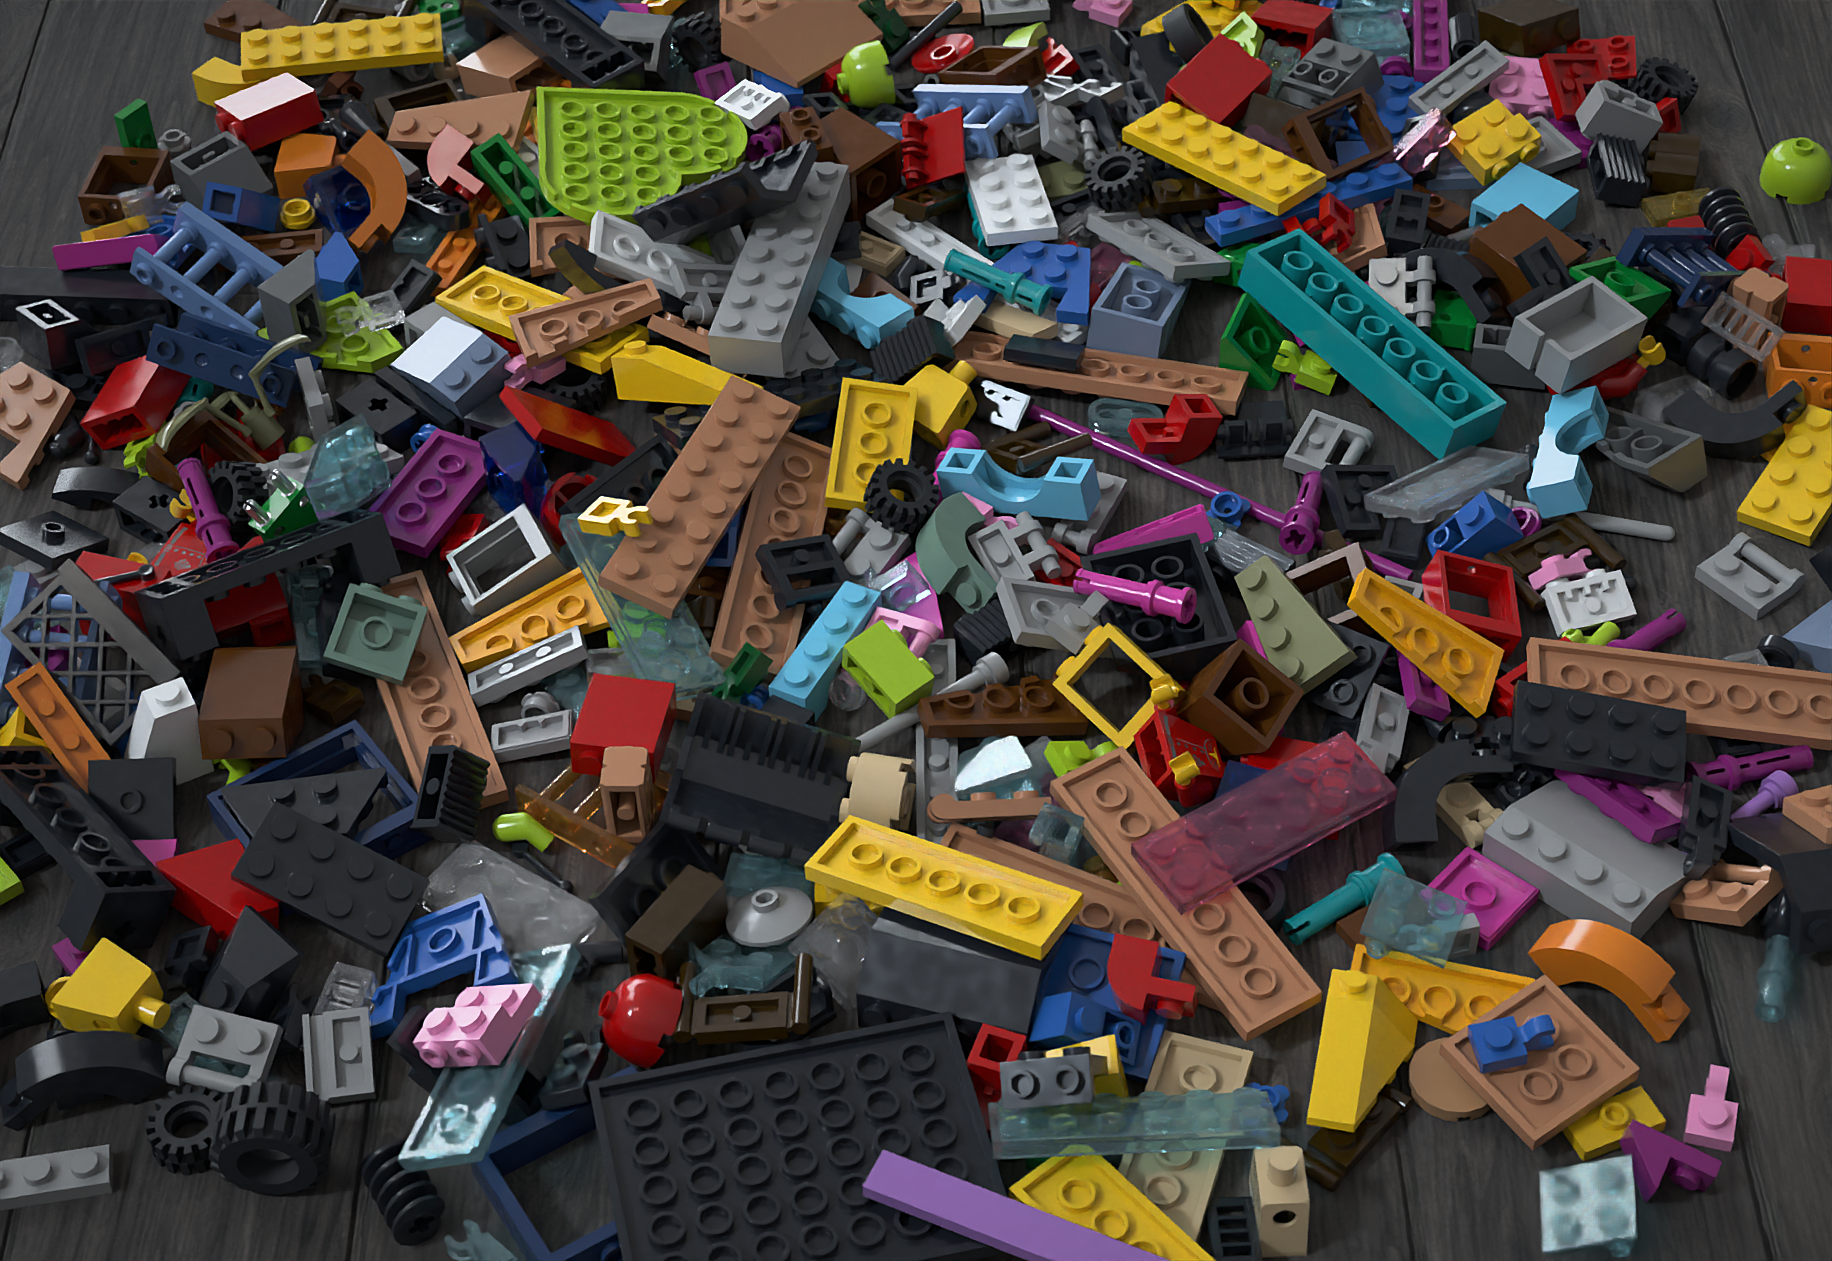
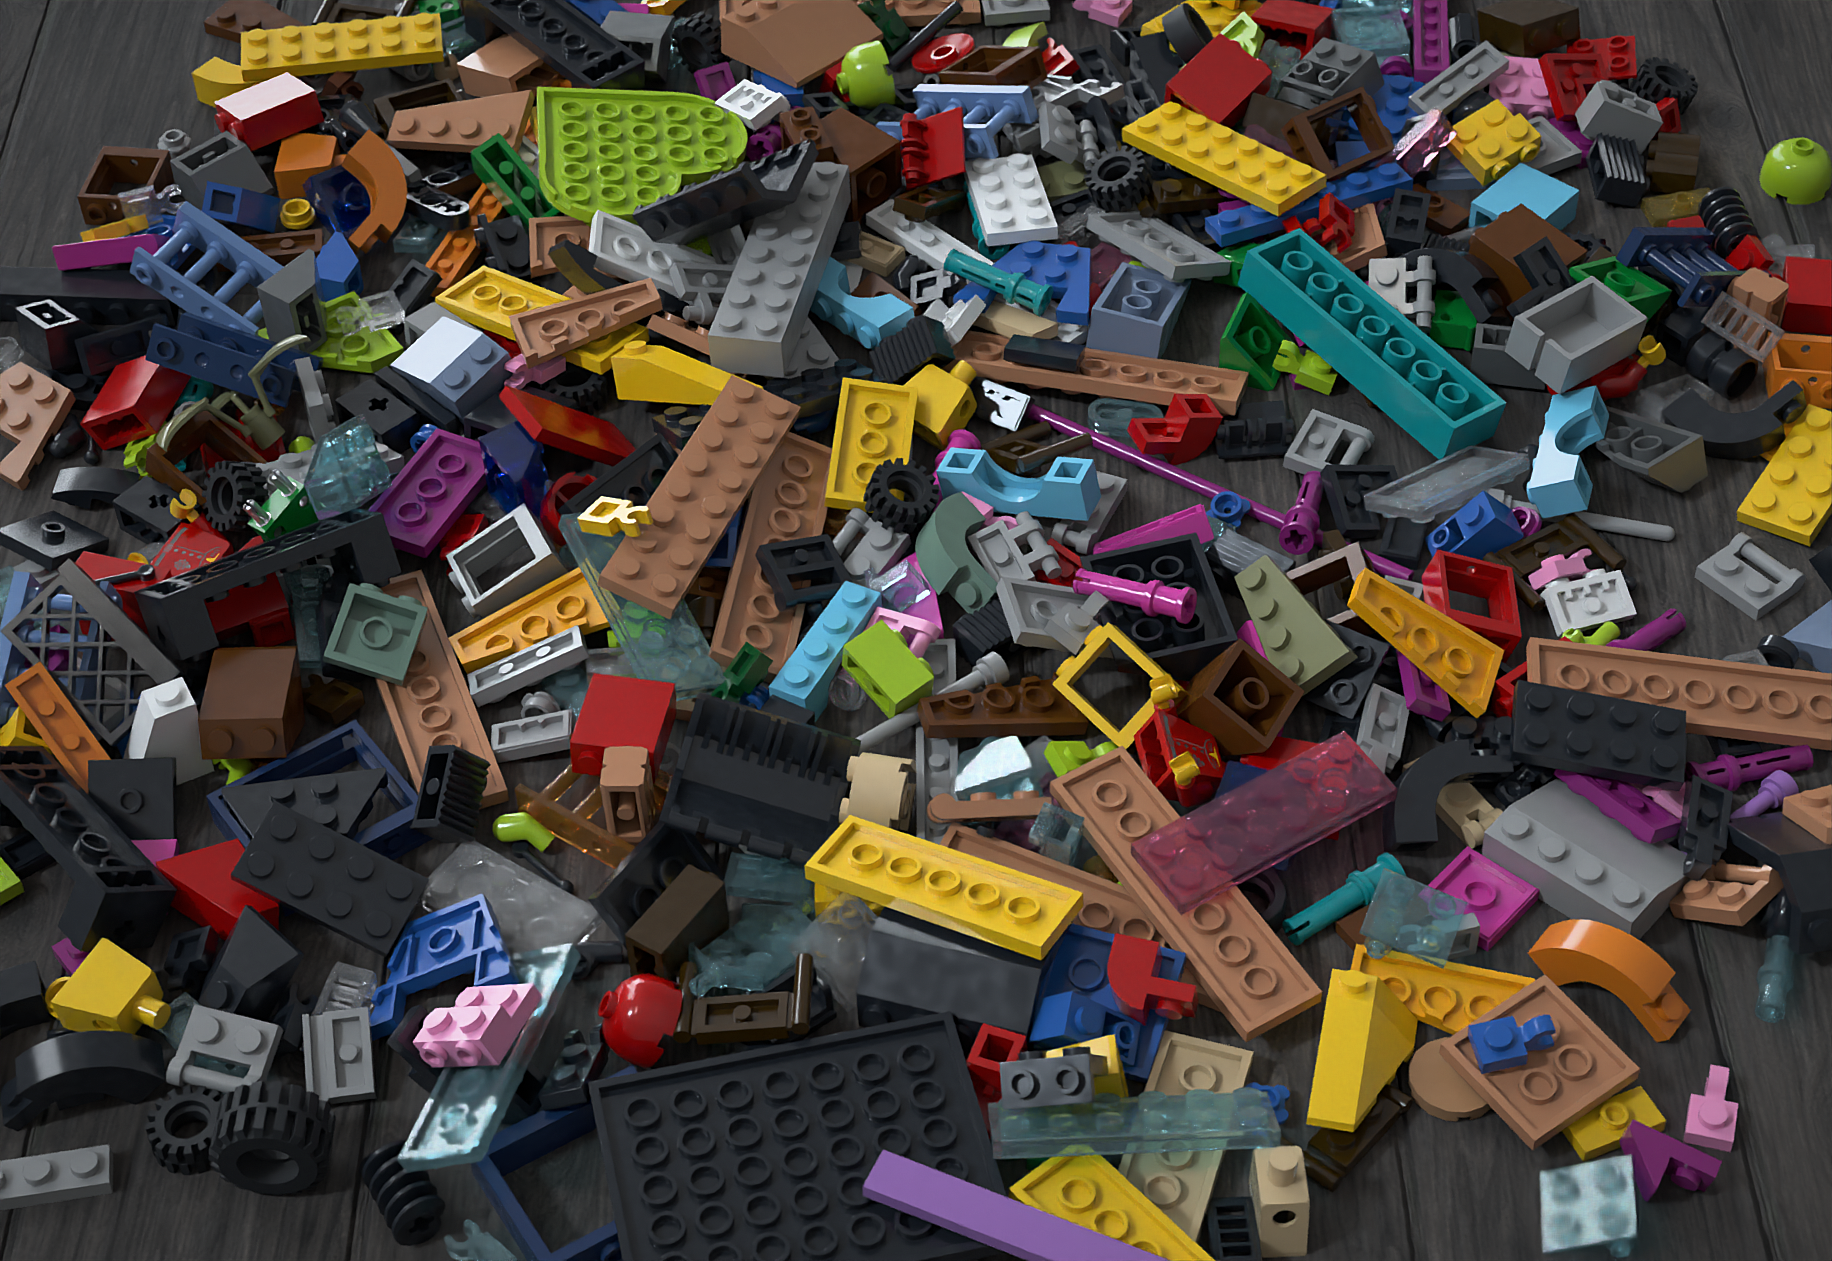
green plate [114,98,158,163] -> none
magenta pin [177,458,240,564] -> none
brick [427,123,493,205] -> none
light grey dish [726,886,813,947] -> none

